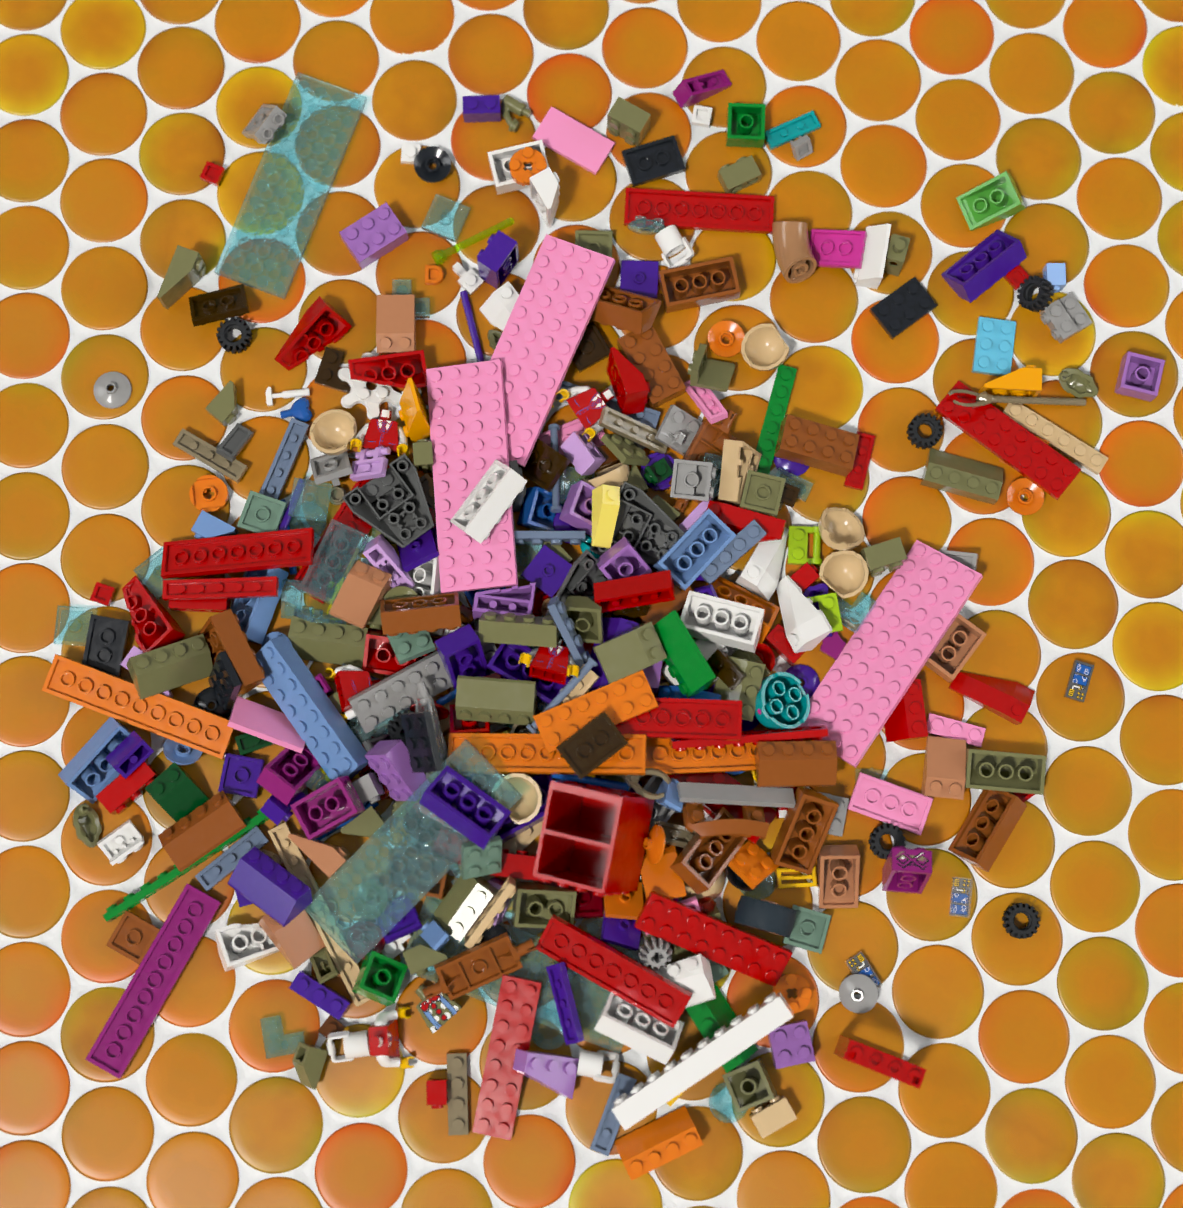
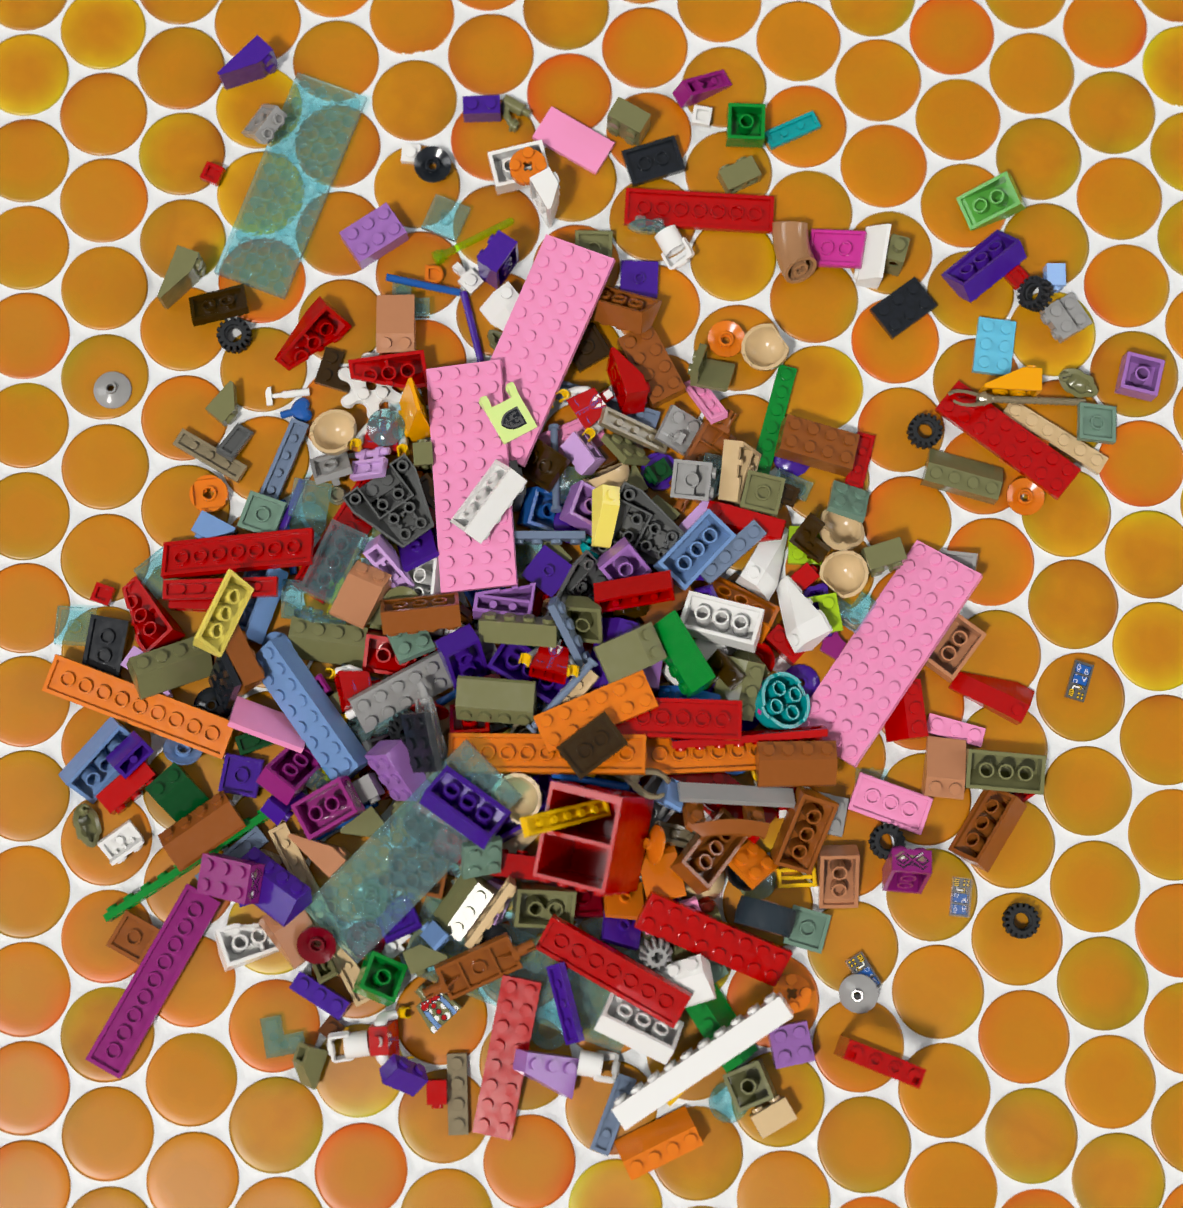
dark orange brick [658,256,741,313] -> none
light grey tile [790,135,813,161] -> none
none -> light yellow slope [193,569,254,657]
none -> magenta brick [196,853,265,905]
none -> dark purple slope [217,35,278,90]
none -> dark red dish [297,926,337,964]
none -> clear light blue dish [367,409,405,446]
none -> dark purple brick [379,1054,428,1096]
none -> blue bar [386,273,461,296]
none -> yellowish green flag [479,382,538,445]
none -> yellow tile [519,799,611,838]
none -> dark brown plate [789,512,831,564]
none -> sand green plate [827,480,870,523]
none -> sand green plate [1077,402,1116,445]

